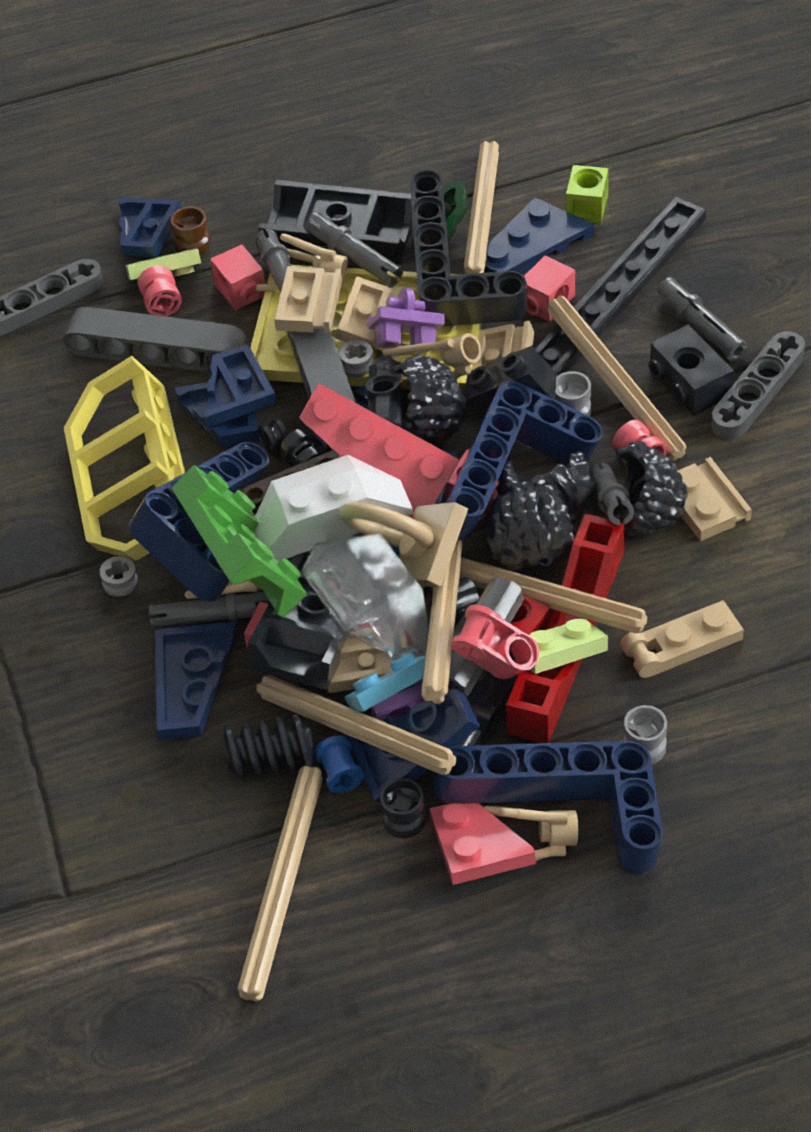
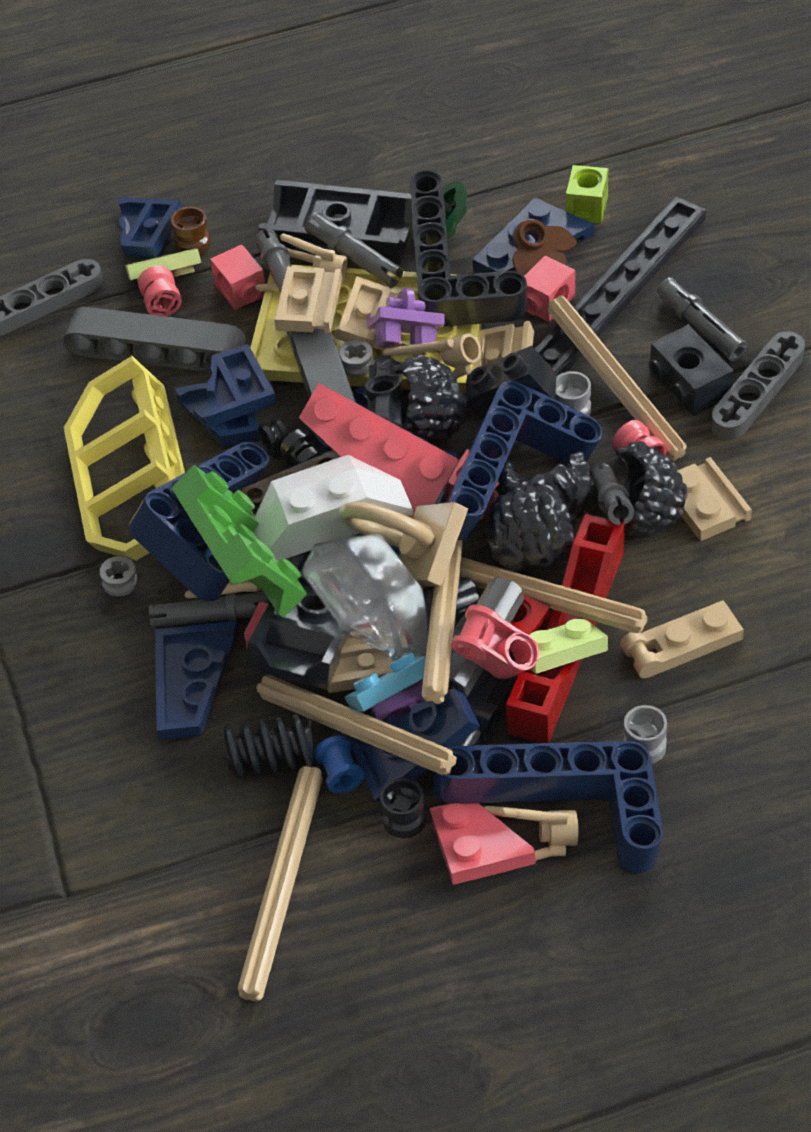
tan axle [464,141,499,274] -> none
none -> reddish brown plate [512,219,577,276]

